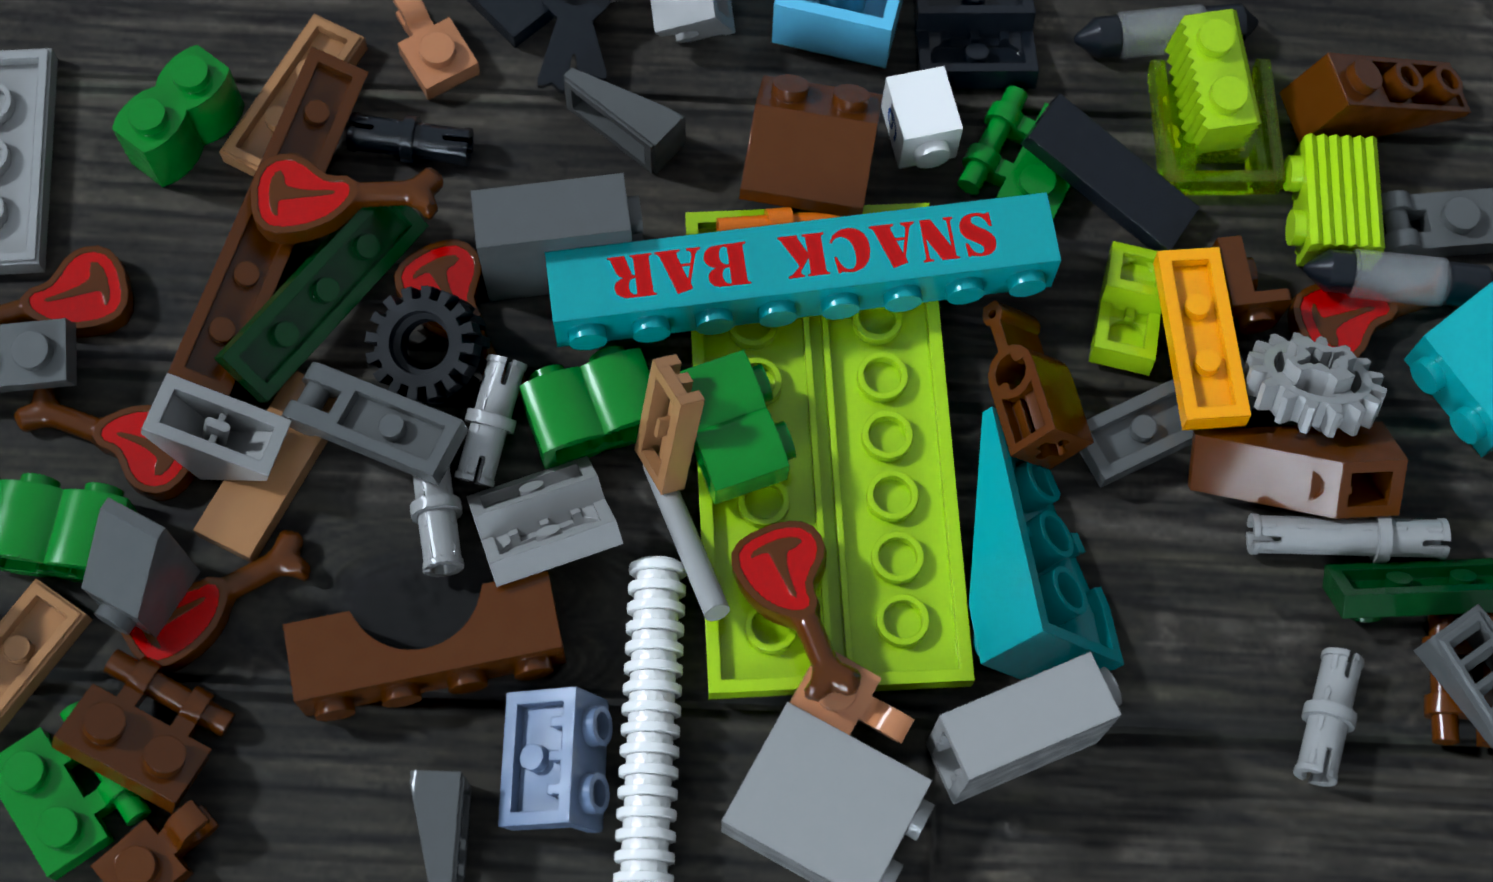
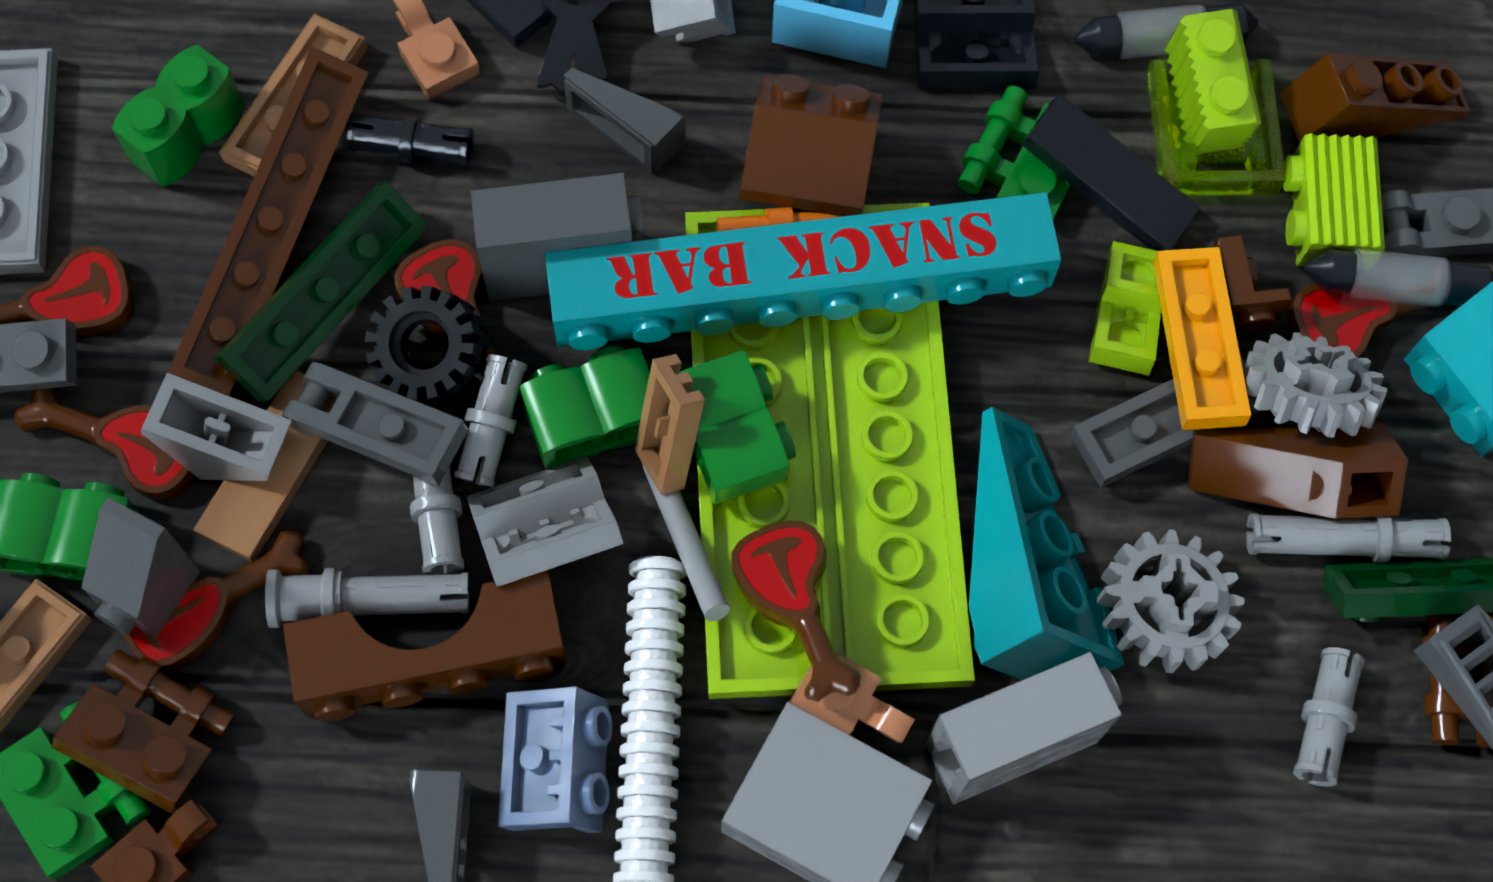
reddish brown piece [251,154,444,244] -> none
white brick [881,66,963,169] -> none
reddish brown piece [983,300,1094,470] -> none
none -> light grey pin [265,568,470,628]
none -> light grey gear [1097,529,1245,673]

